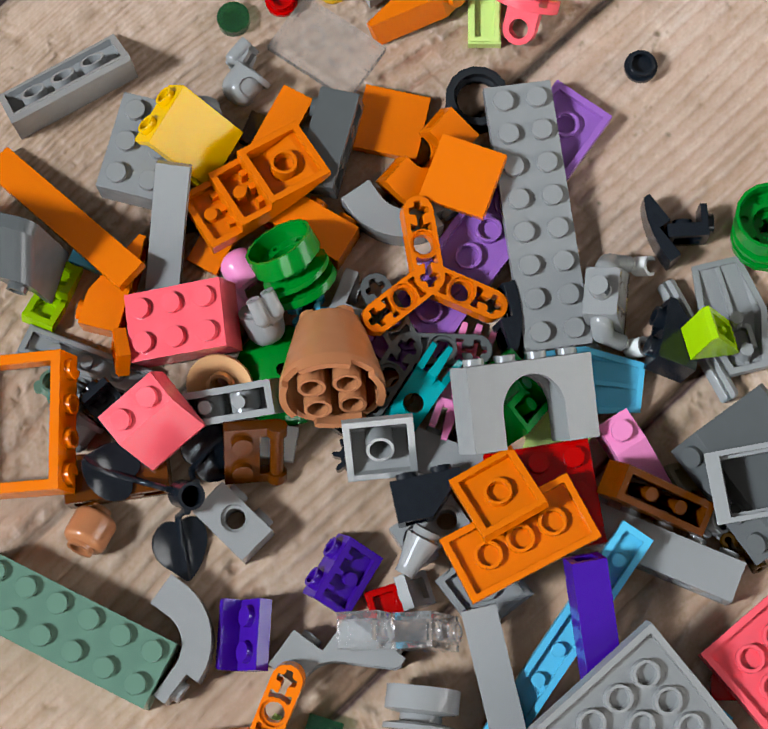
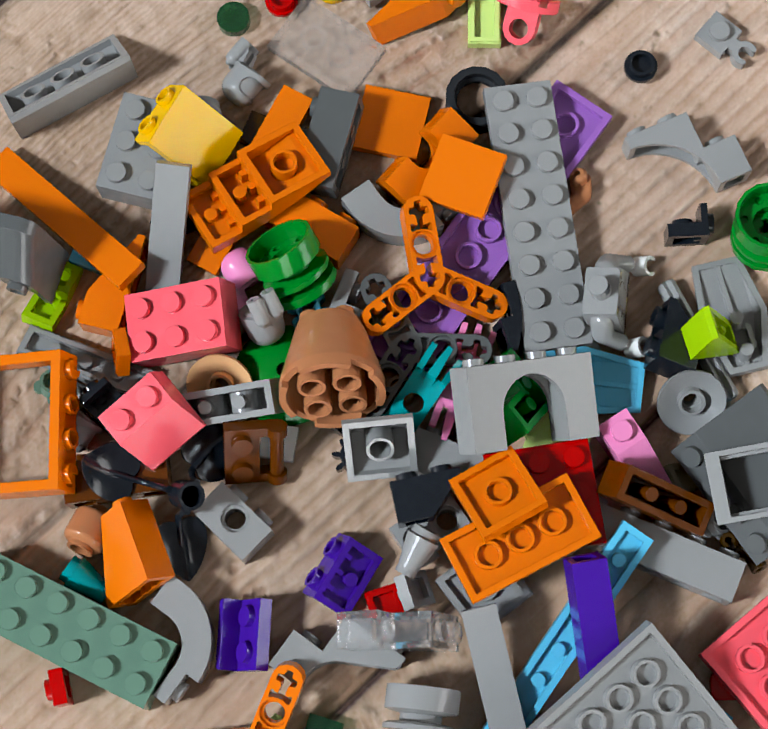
black slope [640,194,681,271] -> none
none -> red plate [44,667,74,707]
none -> teal cone [59,555,106,604]
none -> orange slope [101,497,175,609]
none -> nougat arm [569,168,592,215]
none -> light grey arch [621,112,752,193]
none -> light grey dish [657,370,727,435]
none -> light grey plate [694,11,757,69]

